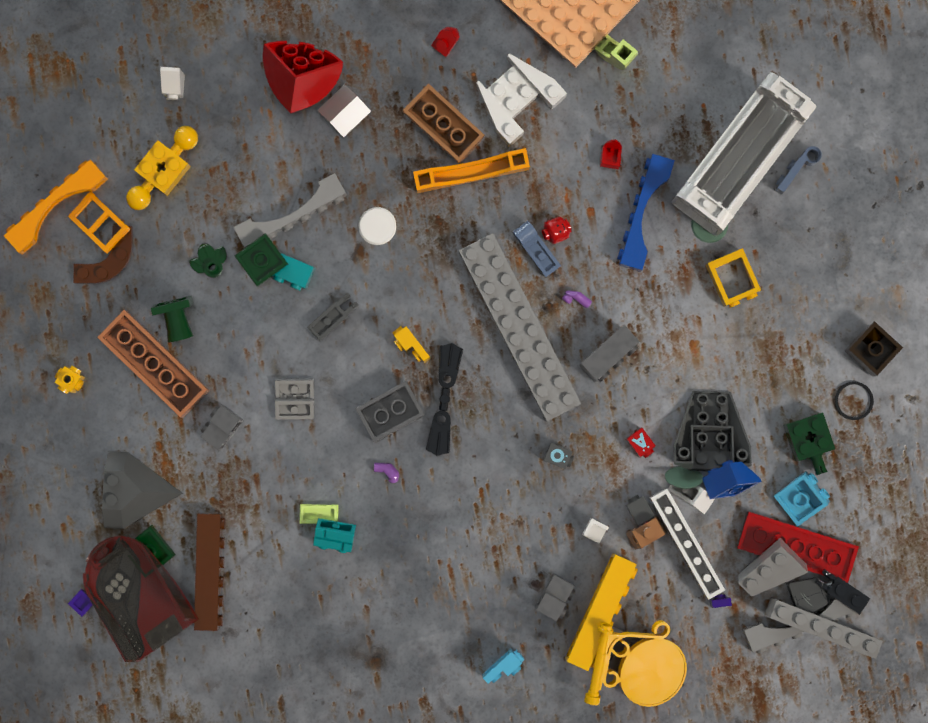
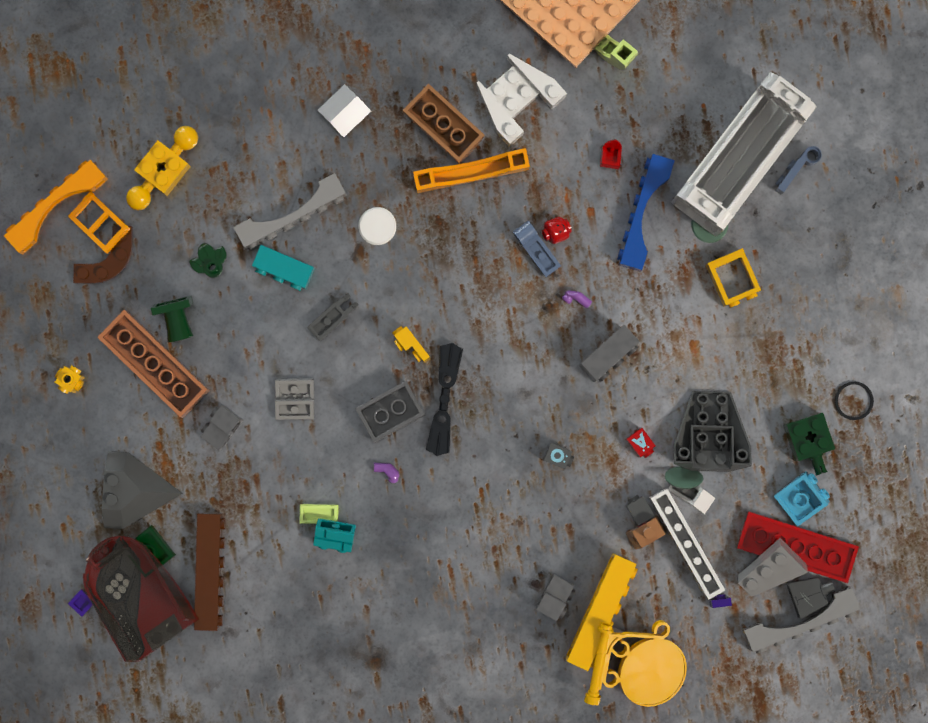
white slope [160,67,185,100] -> none
dark green plate [234,233,289,287] -> none
red brick [263,41,343,113] -> none
red plate [431,27,460,57] -> none
light grey brick [459,233,581,422] -> none
medium azure plate [482,648,525,684] -> none
white panel [582,518,609,543] -> none
blue slope [702,460,762,499] -> none
light grey arch [764,598,883,659] -> none
black hinge [815,569,871,615] -> none
dark brown slope [845,321,903,377] -> none

